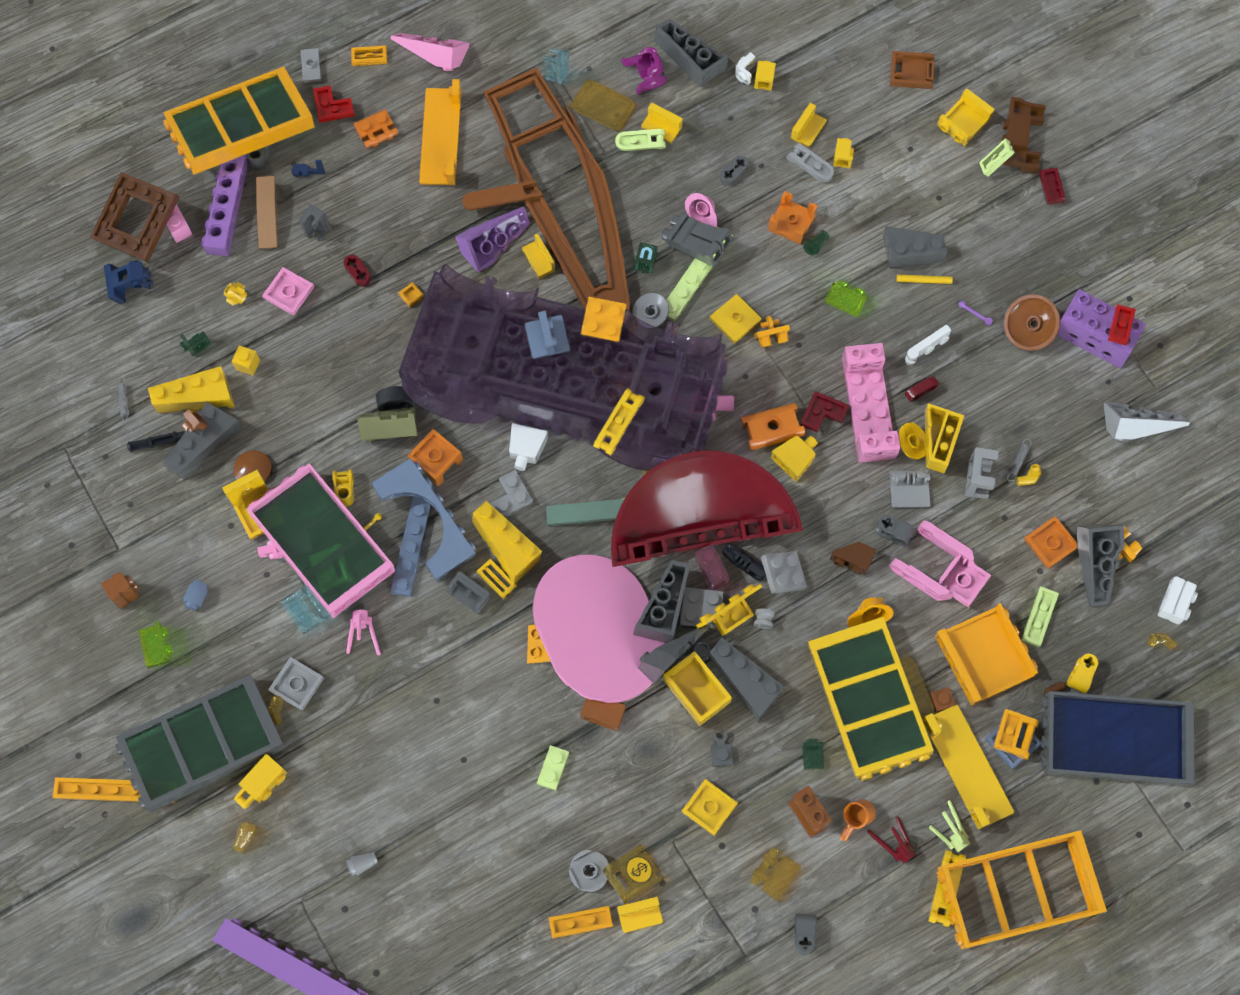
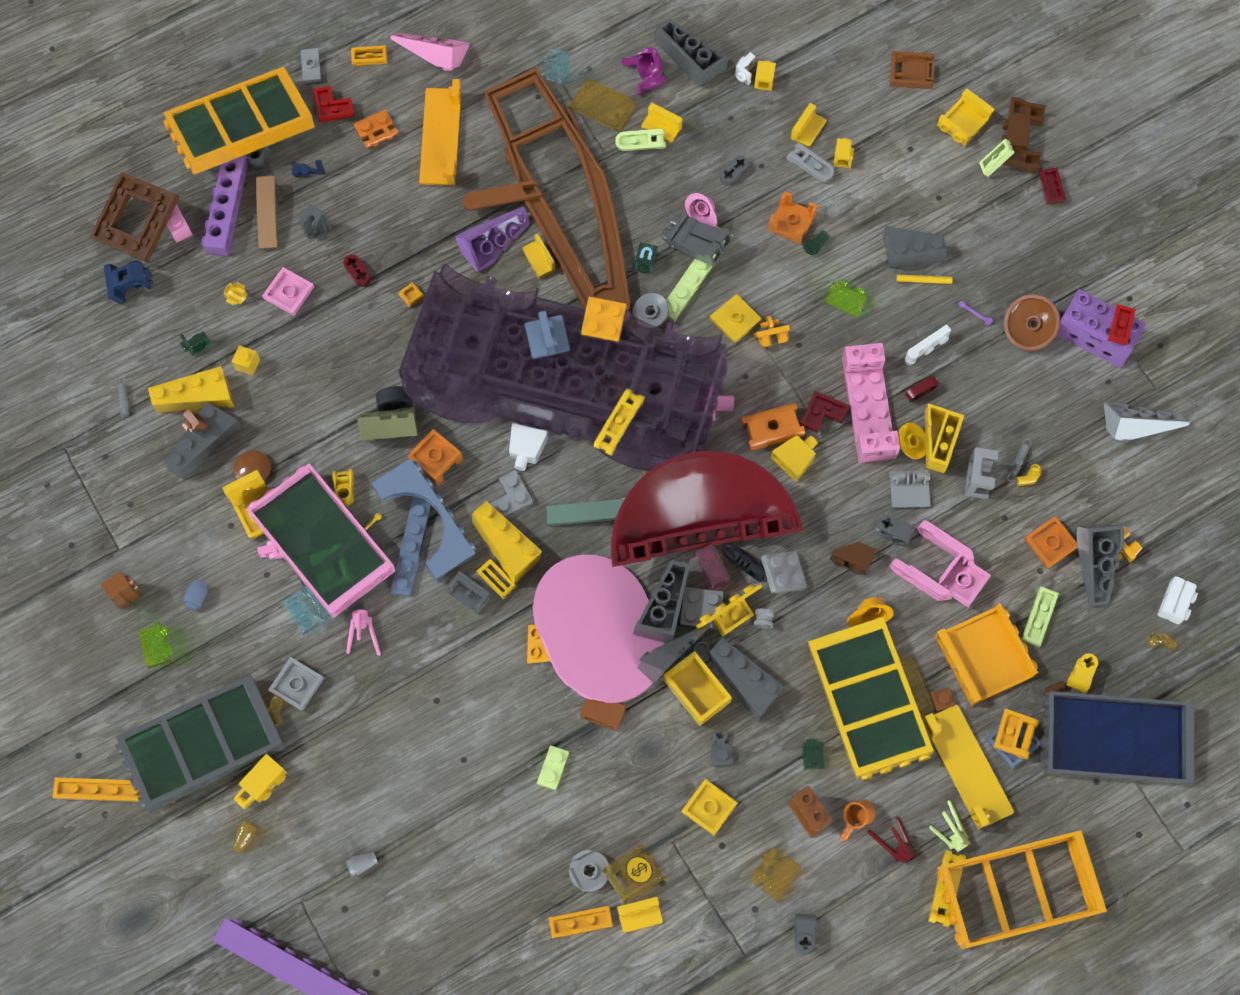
black piece [127,431,185,453] -> none

